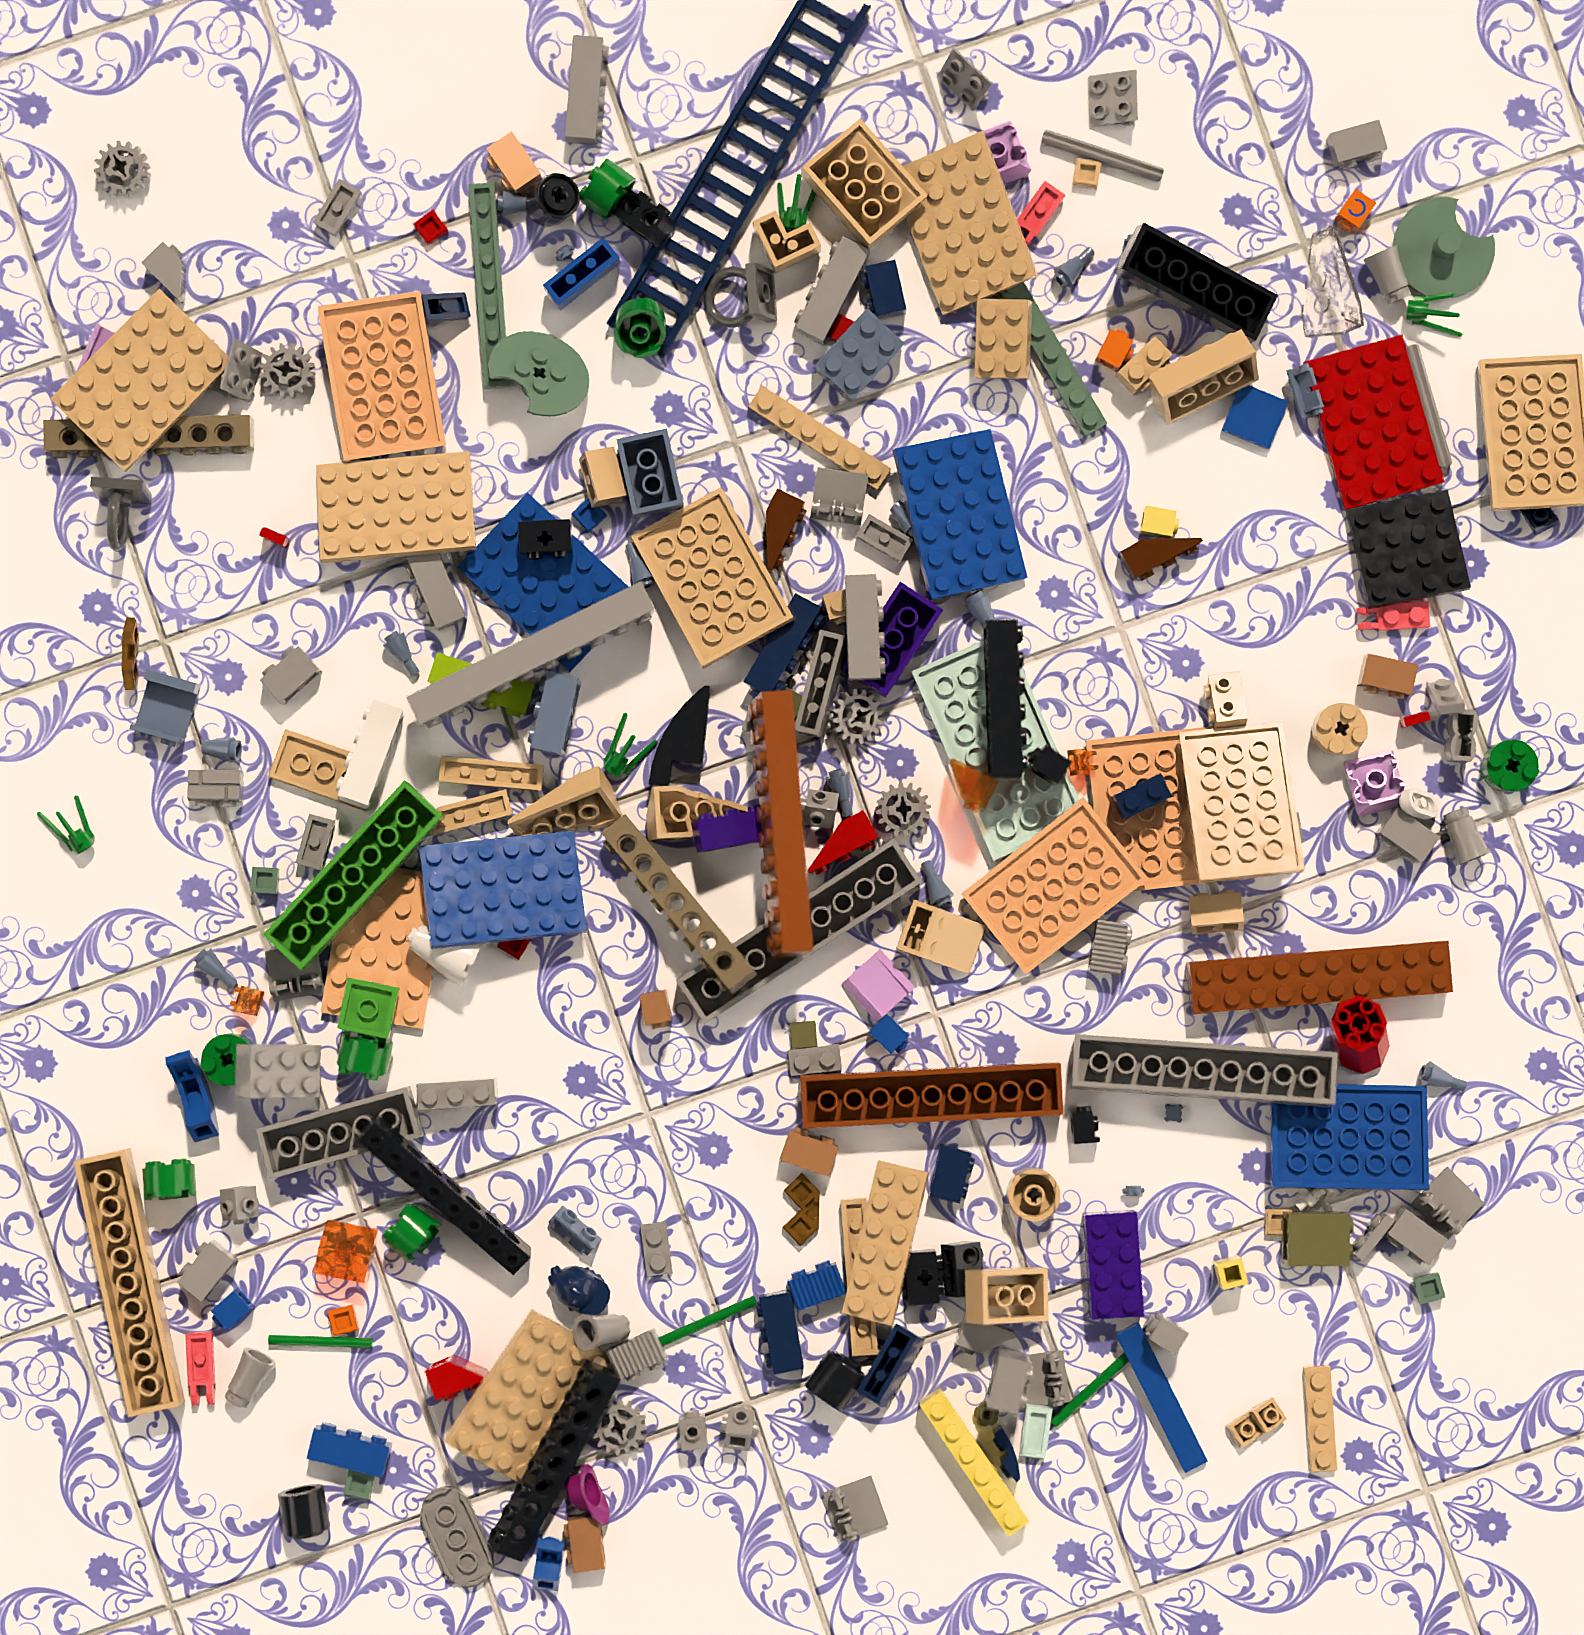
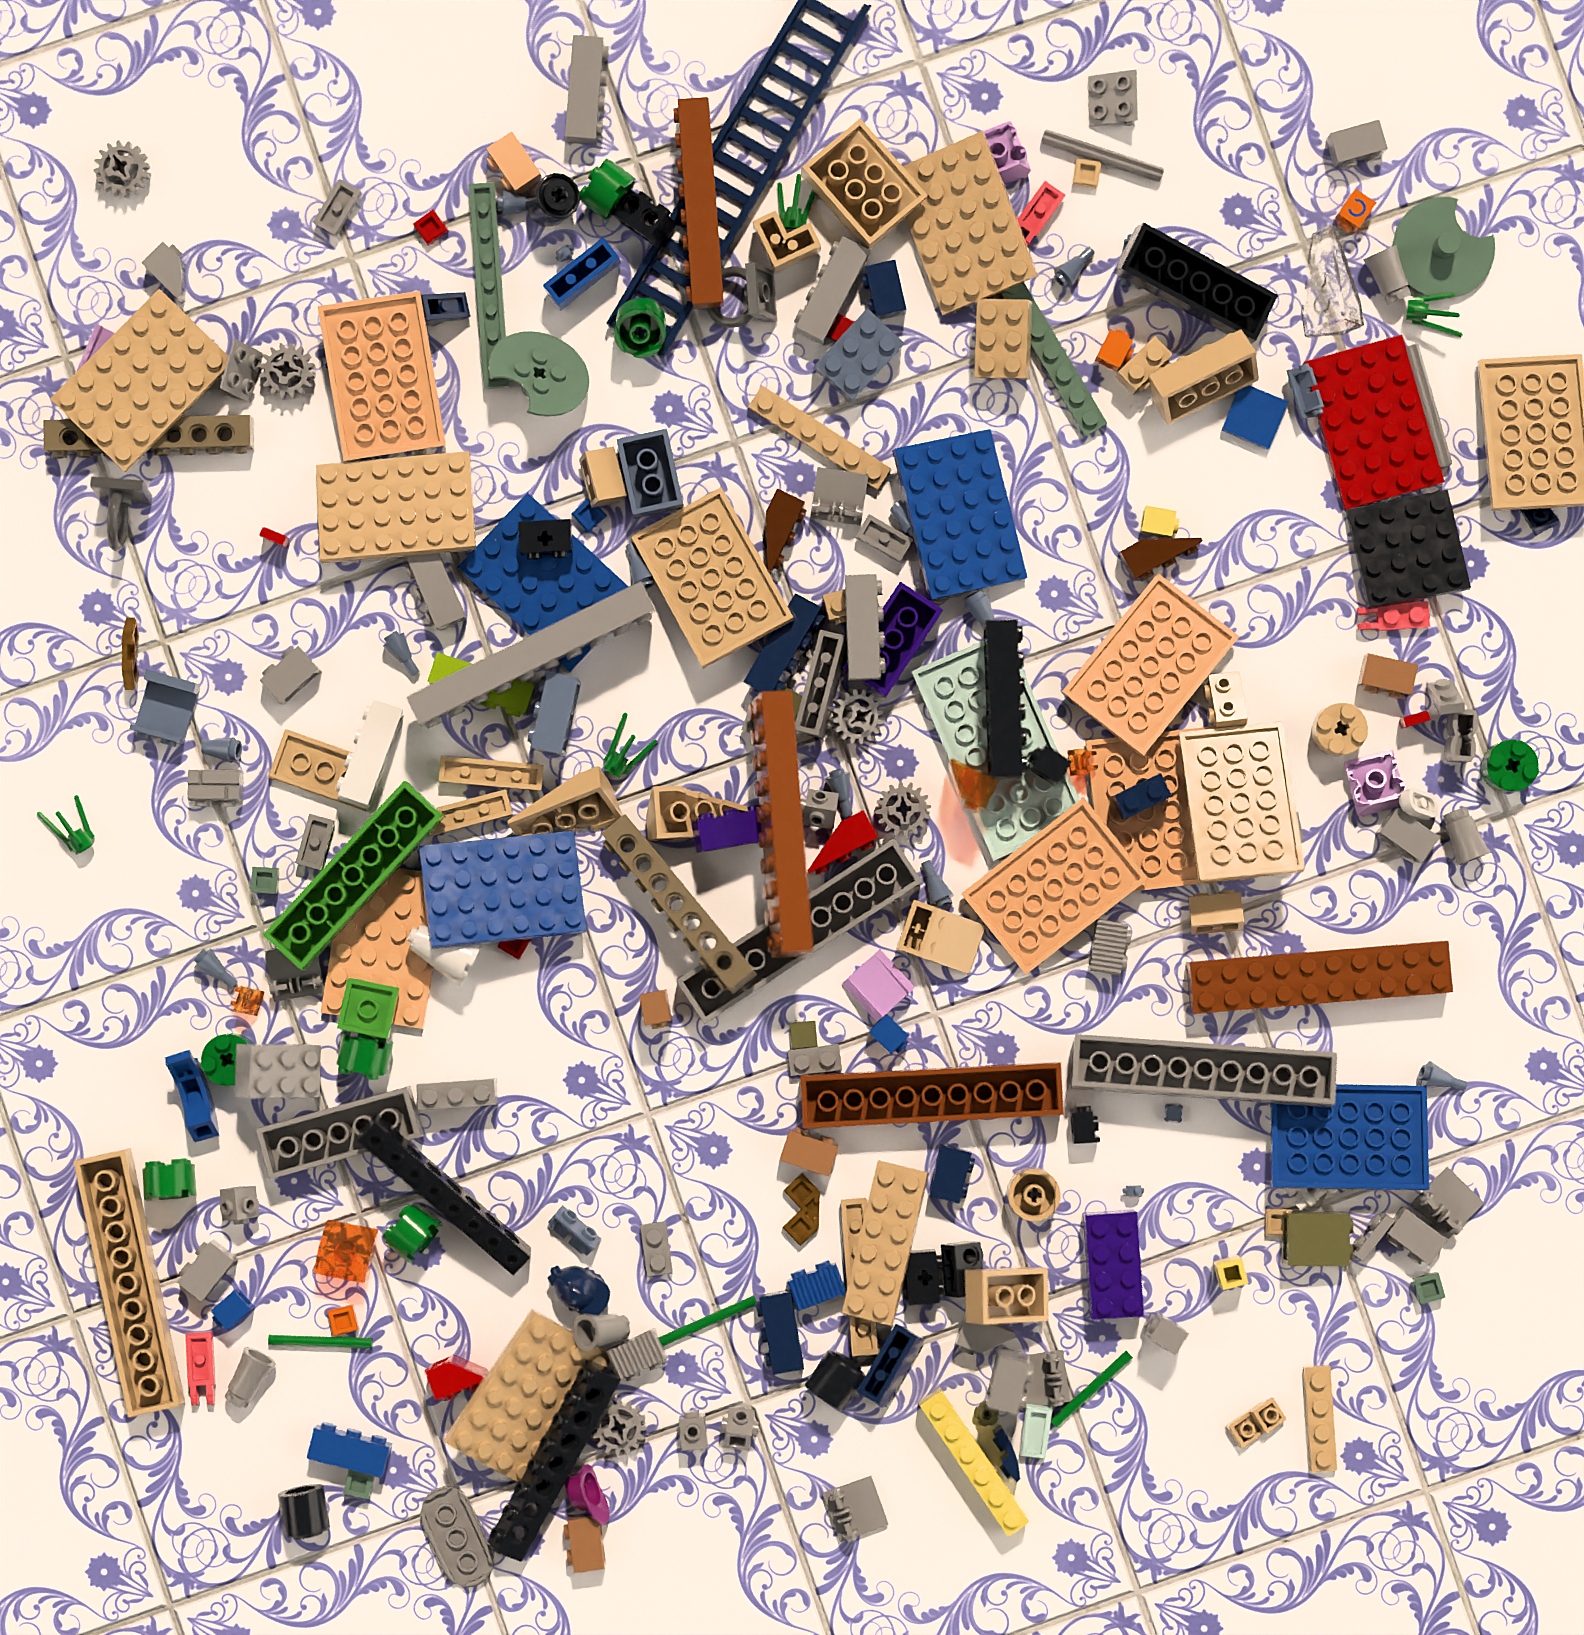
blue brick [532,1537,565,1591] -> none
black slope [648,685,711,786] -> none
light grey hinge [937,48,992,110] -> none
blue tile [1115,1322,1208,1473] -> none
red brick [1329,995,1390,1074] -> none
none -> dark orange brick [673,97,724,309]
none -> light nougat plate [1062,573,1239,757]

